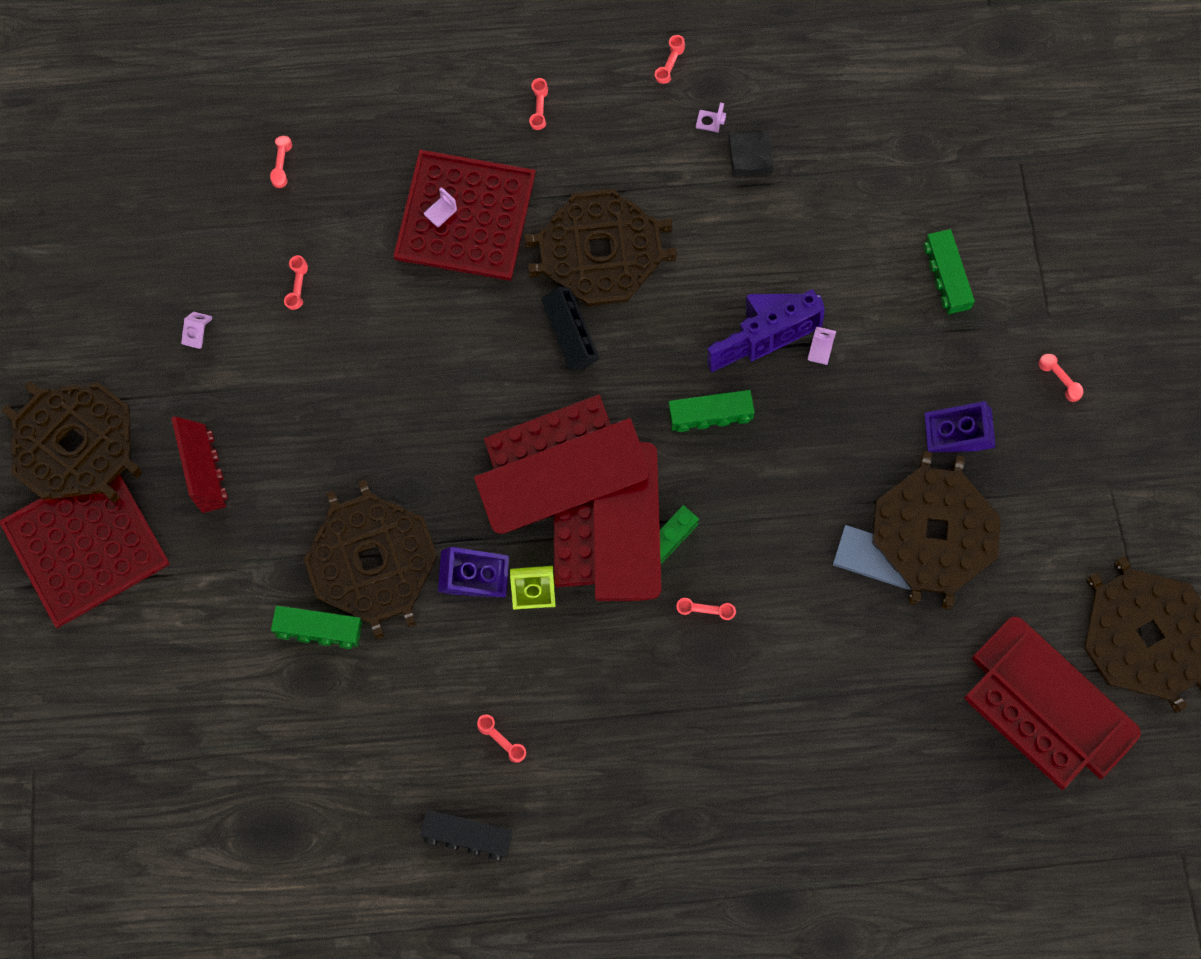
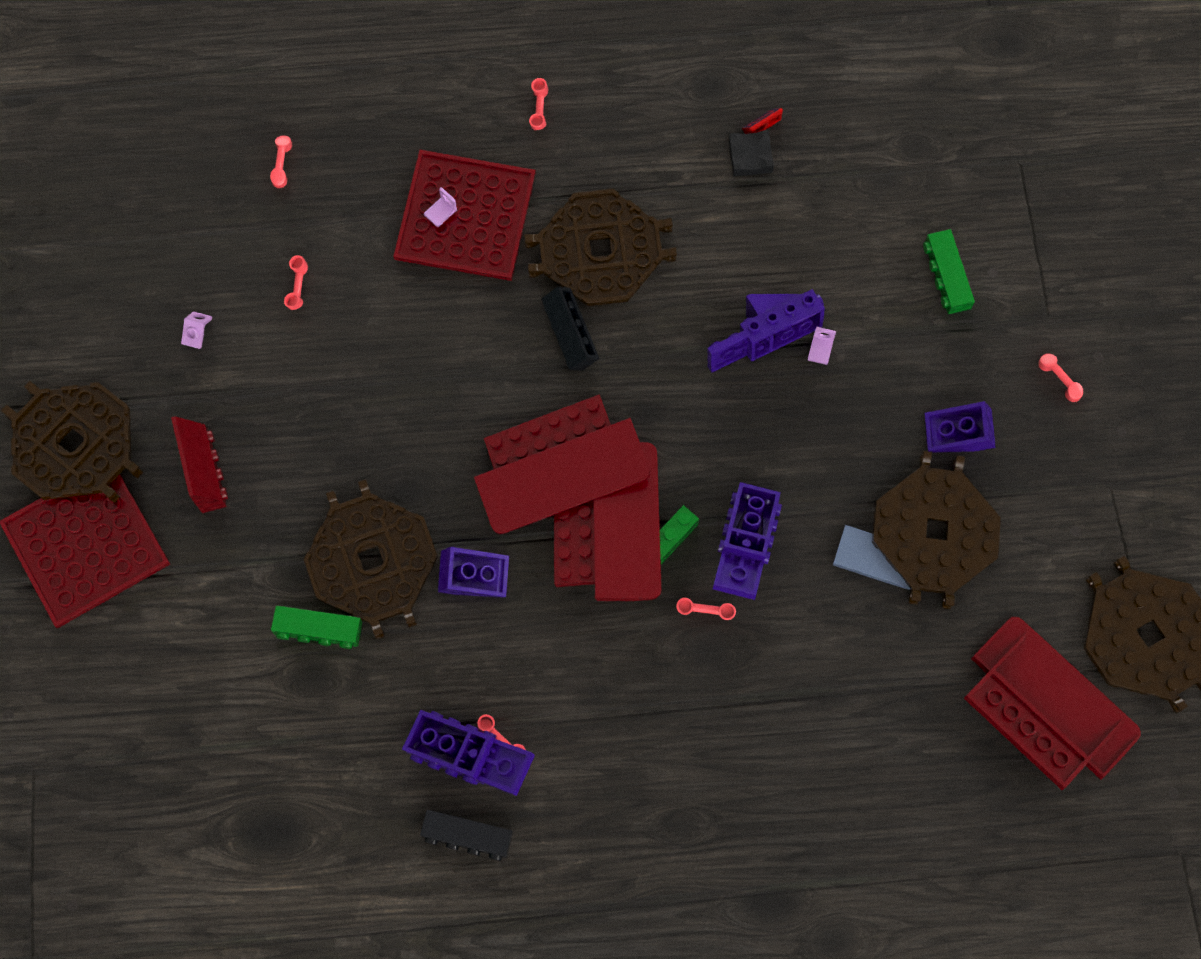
lime brick [510,566,556,610] -> none
coral bar [655,35,685,84] -> none
green brick [668,390,754,432] -> none
lavender bracket [696,103,726,133] -> none
none -> dark purple wedge [402,710,535,796]
none -> dark purple wedge [713,482,782,600]
none -> red slope [742,108,783,134]

